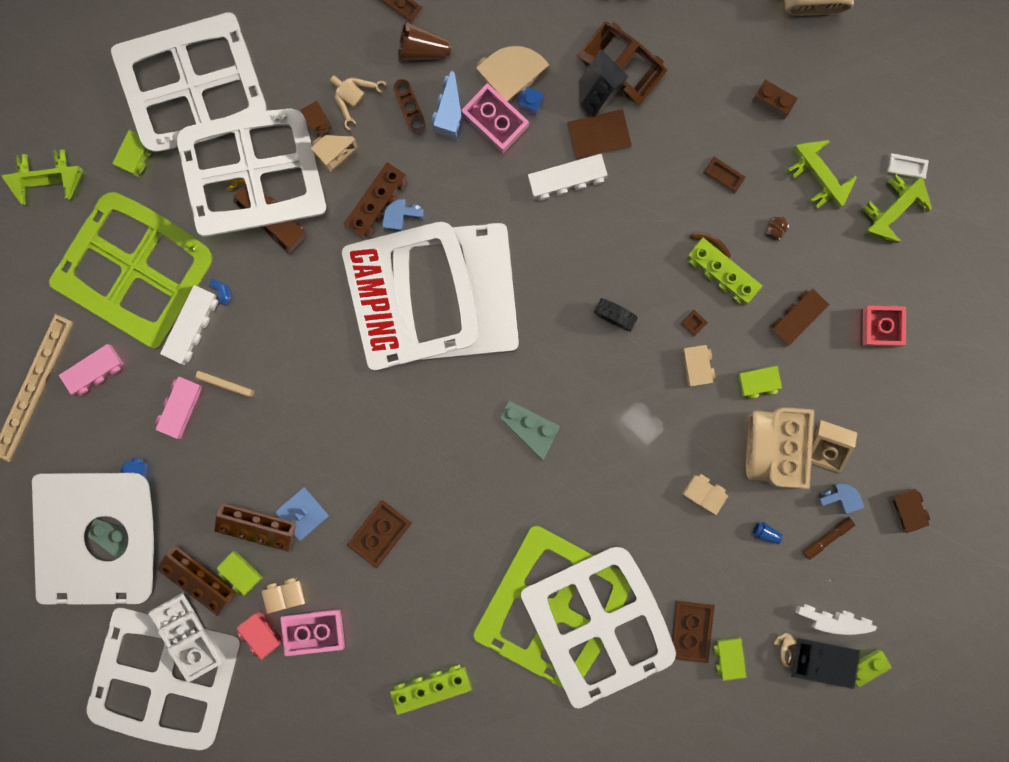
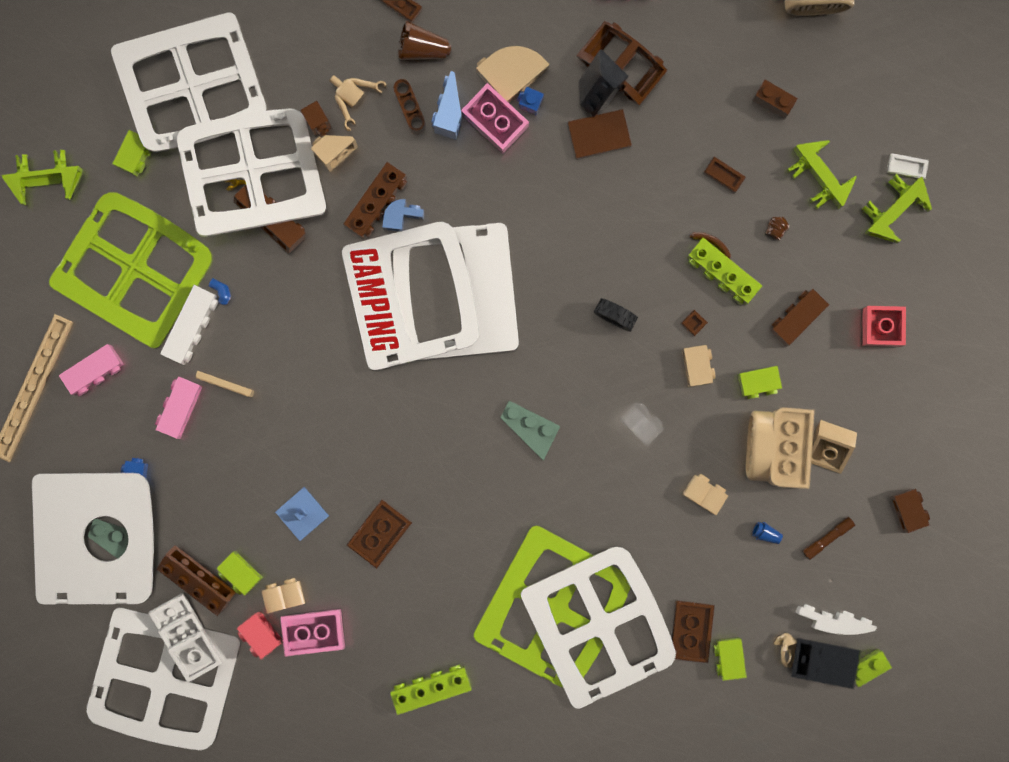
reddish brown brick [214,503,296,552] -> none
white brick [528,154,608,201] -> none
medium blue brick [817,484,865,514] -> none

